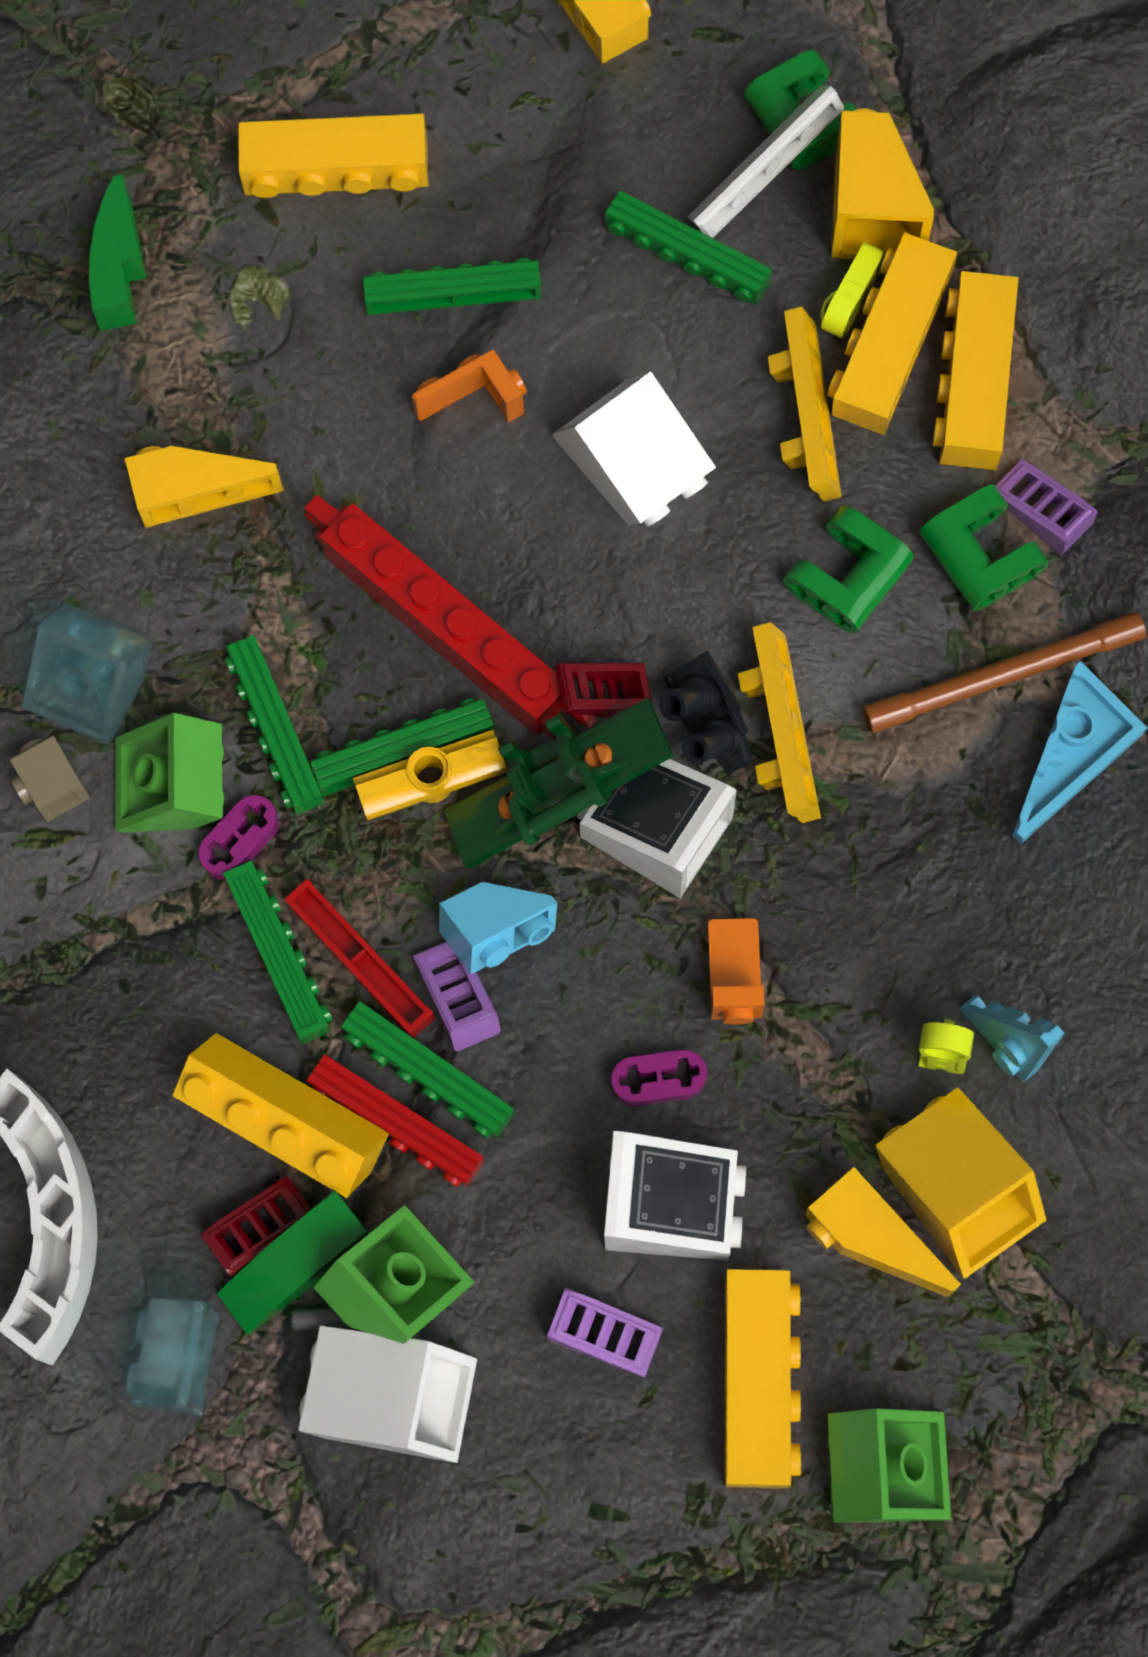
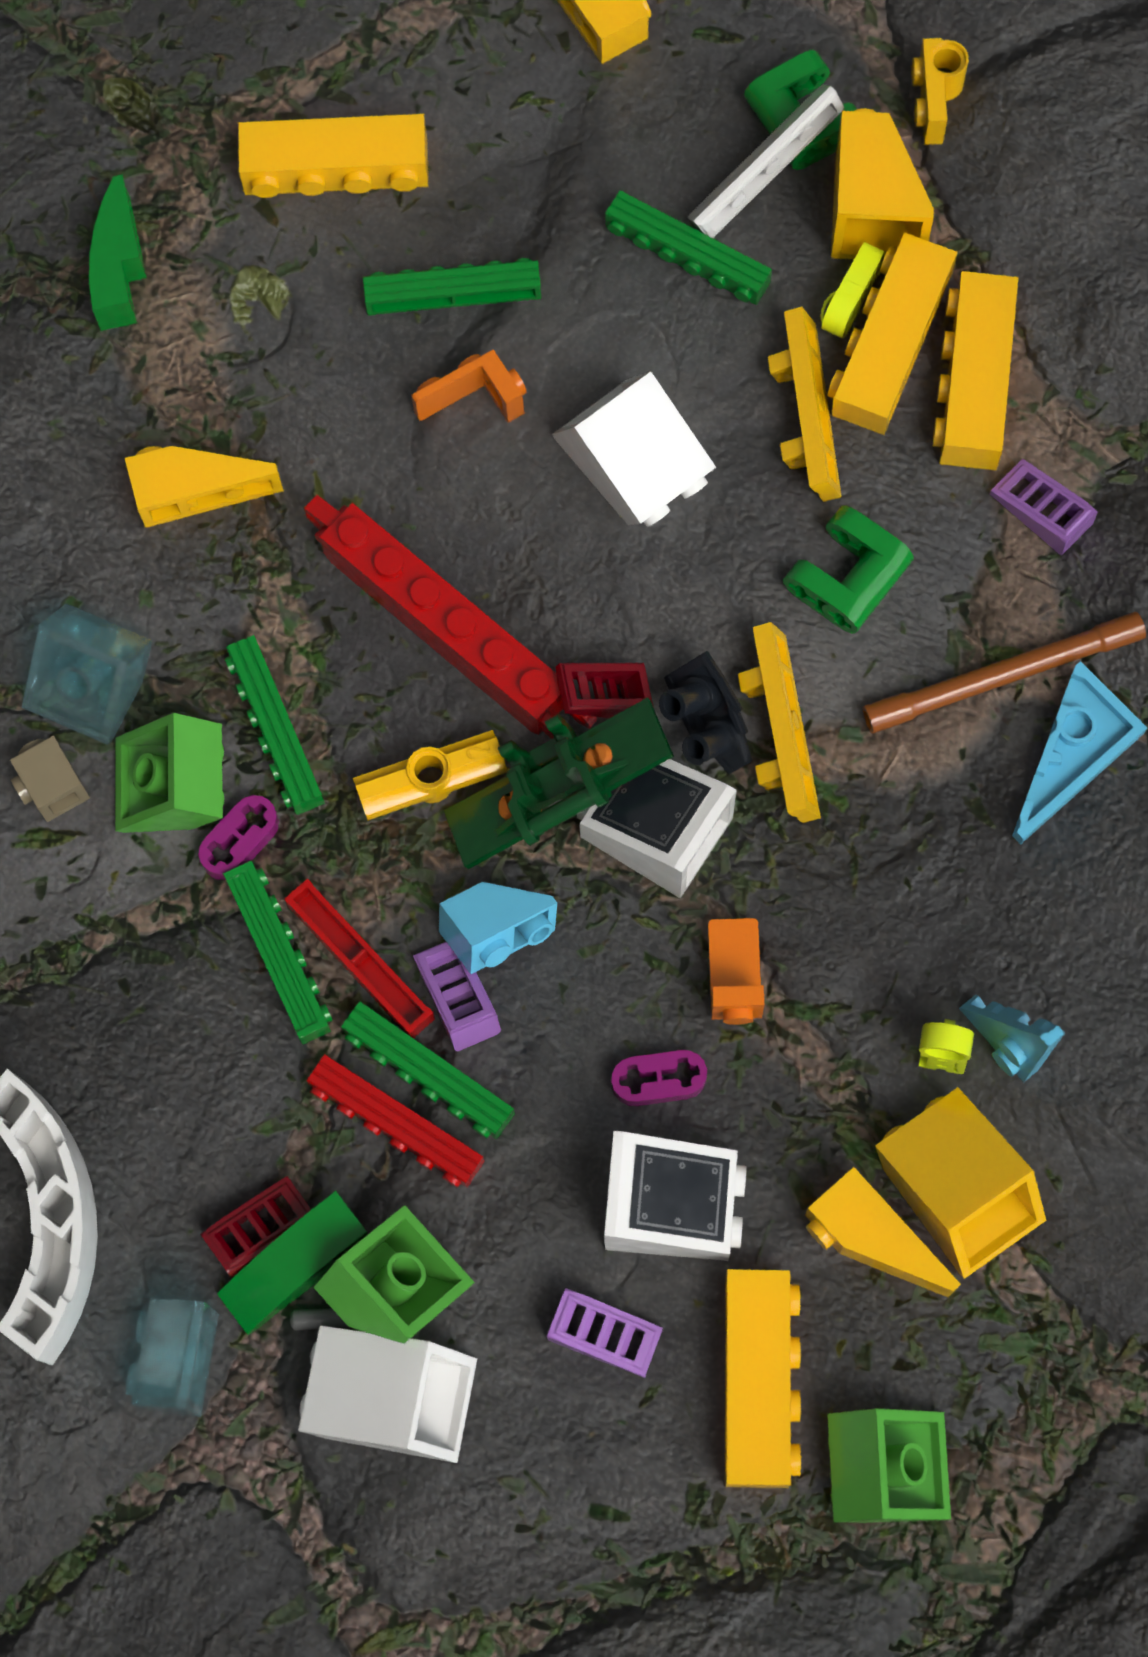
yellow brick [172,1033,389,1198] -> none
green piece [310,698,495,797] -> none
green connector [919,484,1049,611] -> none
none -> yellow plate [912,38,969,145]

